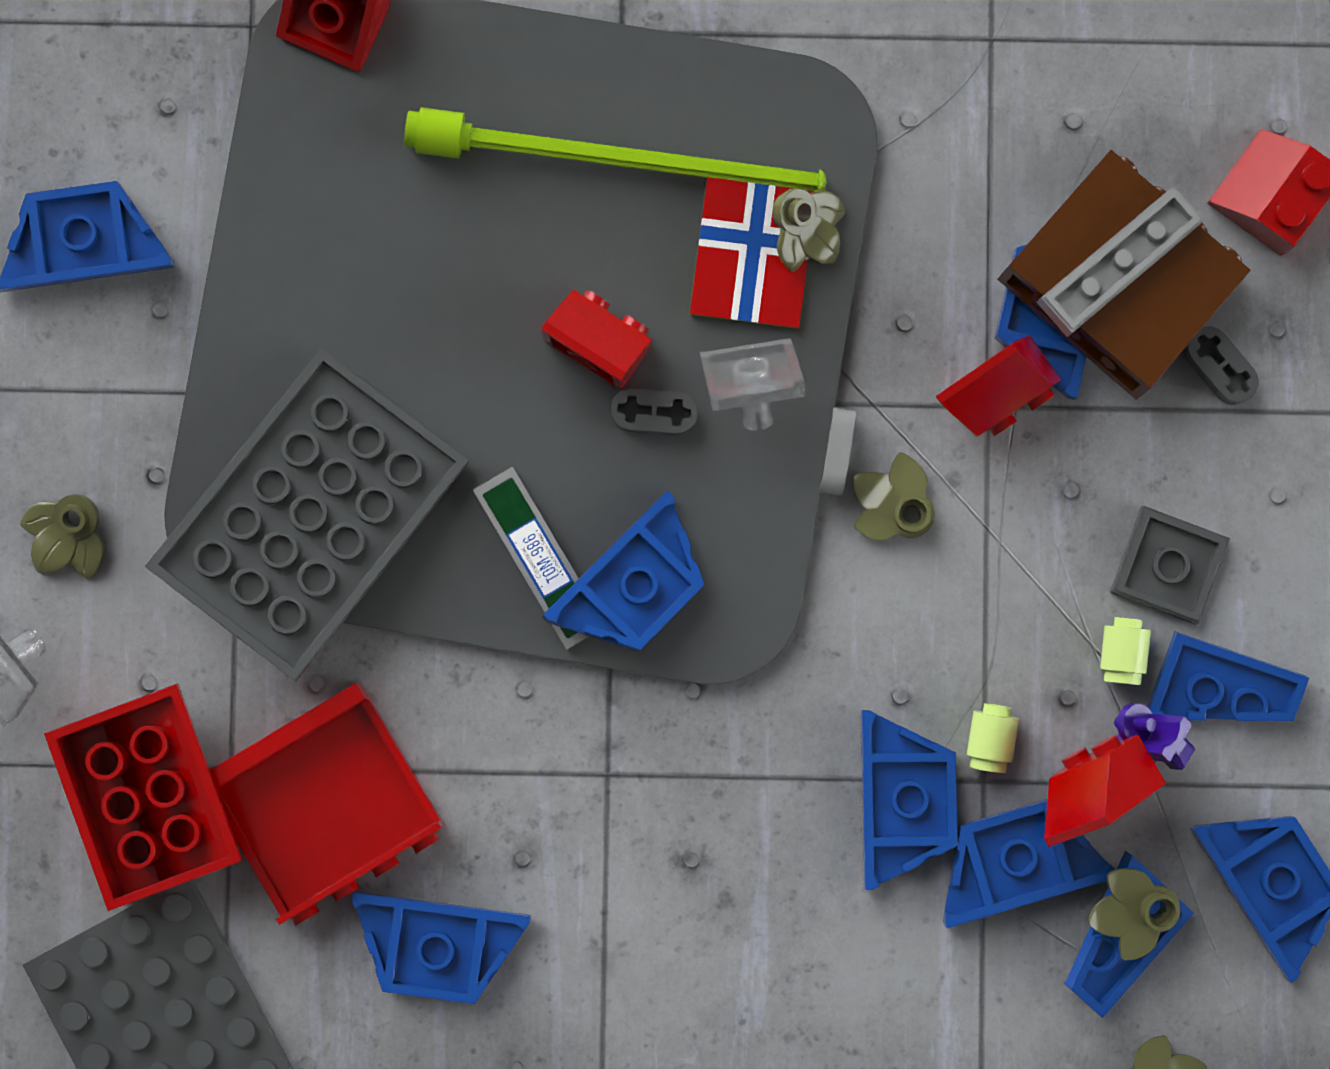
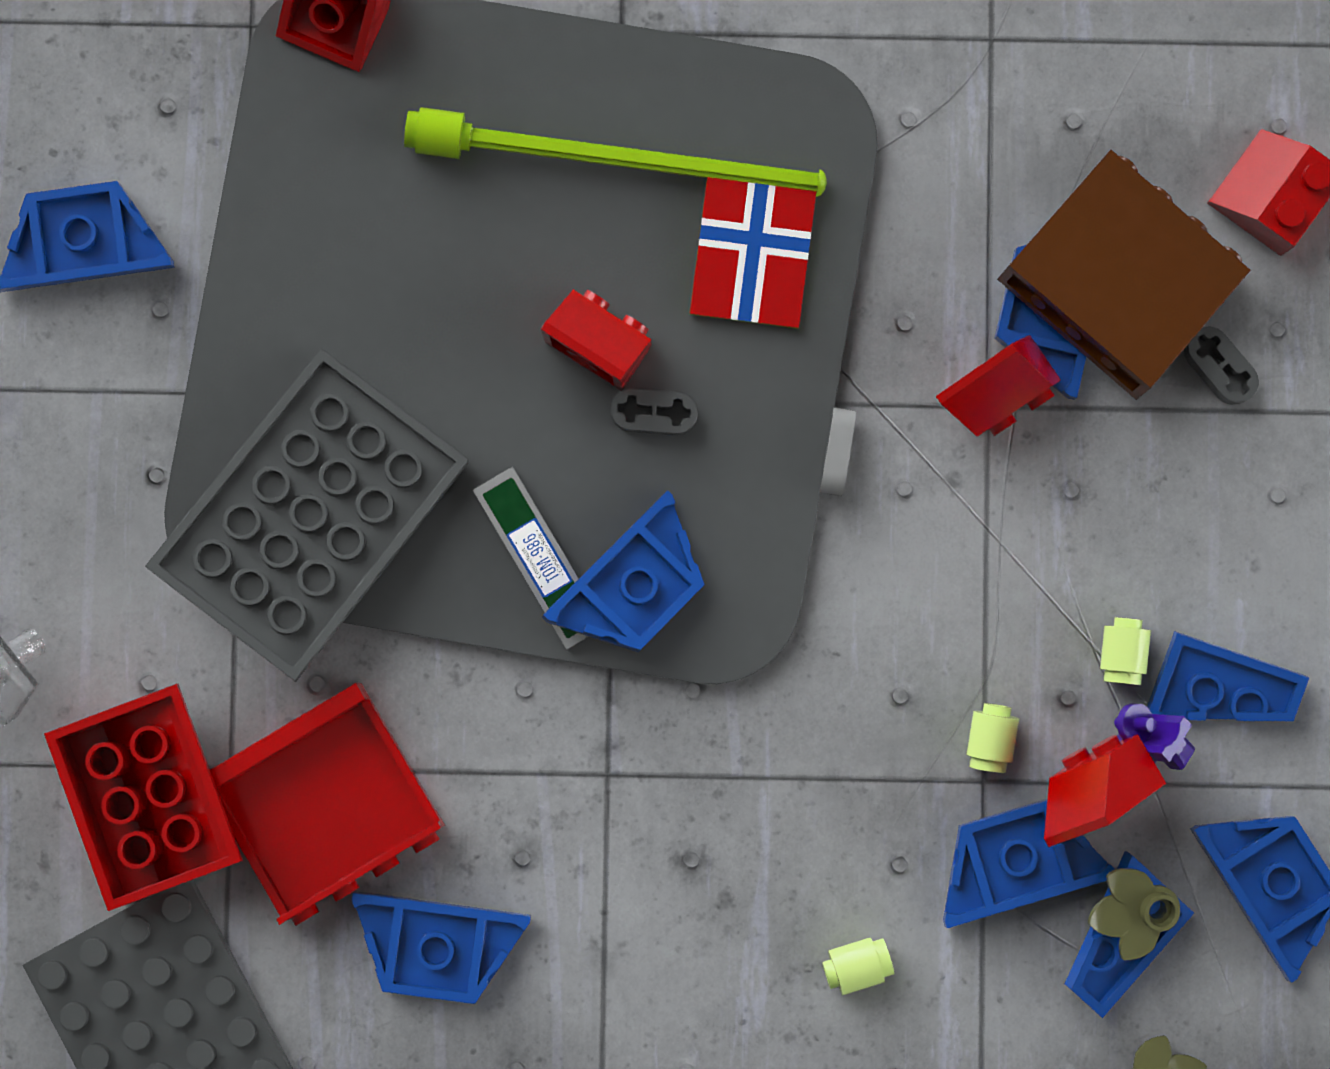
olive plate [20,494,105,579] -> none
clear tile [700,338,806,430] -> none
olive plate [772,188,846,272] -> none
olive plate [853,452,935,541] -> none
blue wing [861,710,958,890] -> none
light grey tile [1037,186,1204,337] -> none
dark grey tile [1110,506,1230,625] -> none
none -> yellowish green brick [822,937,894,996]

